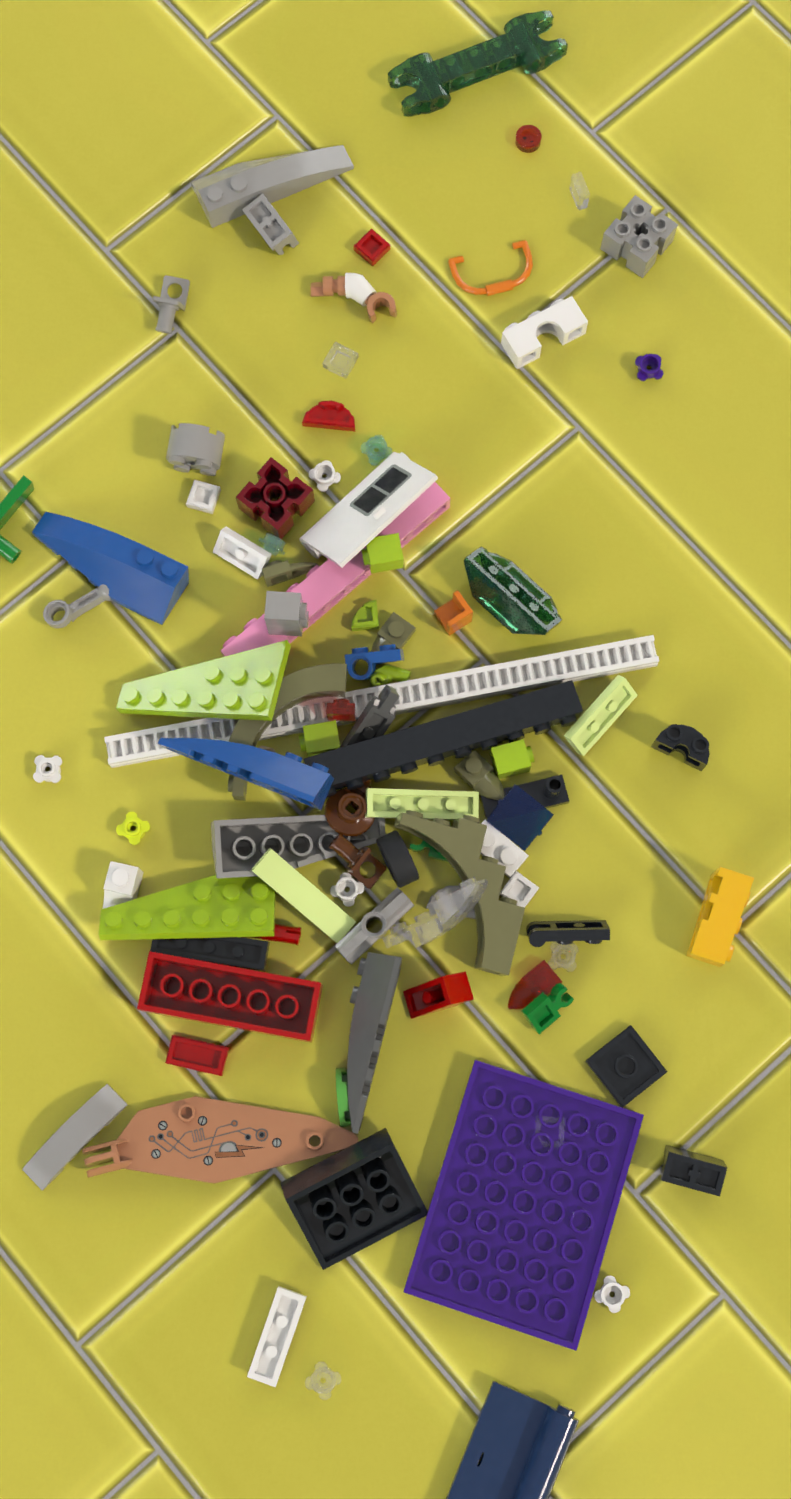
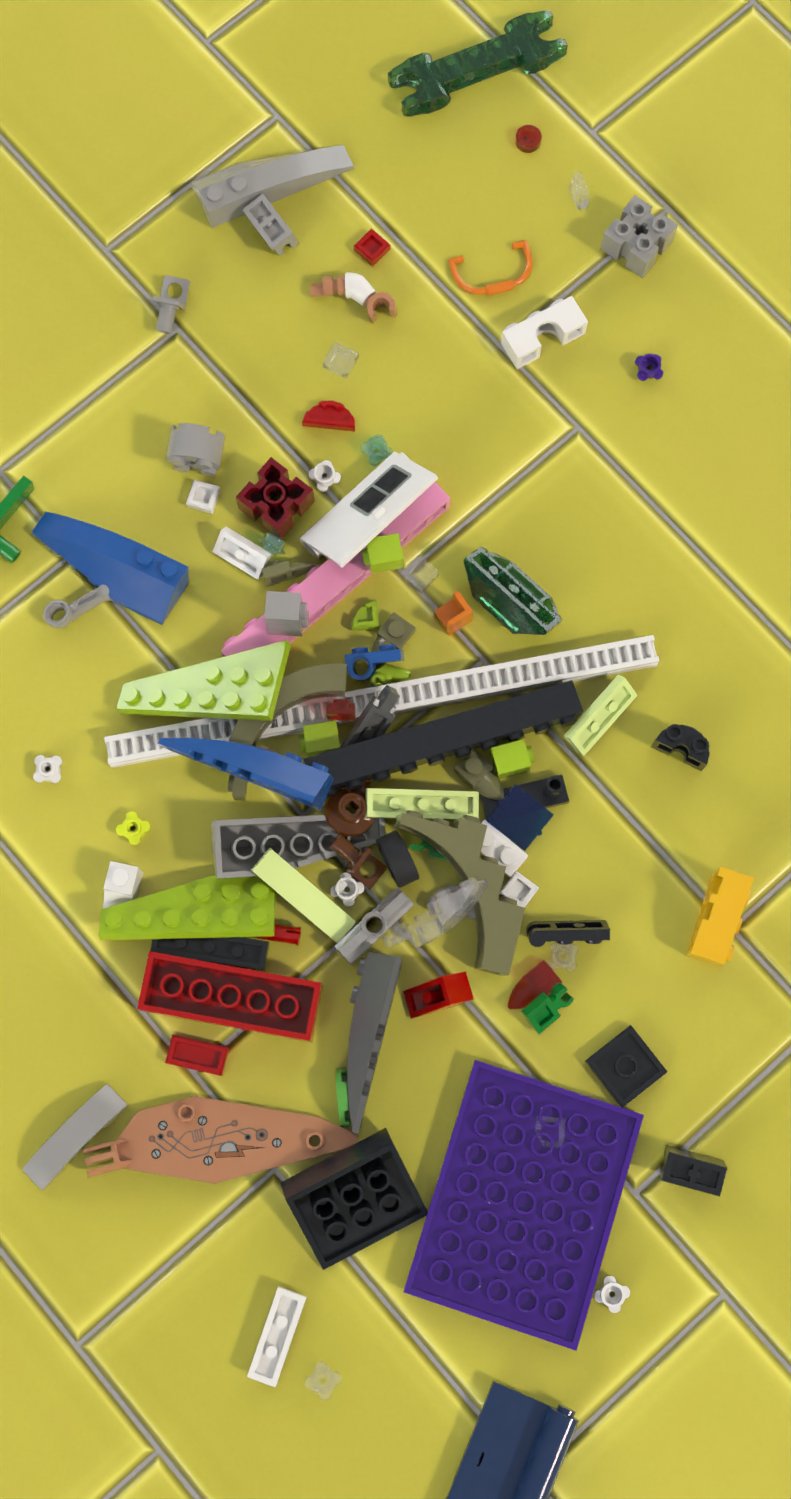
none -> clear tile [401,555,440,594]

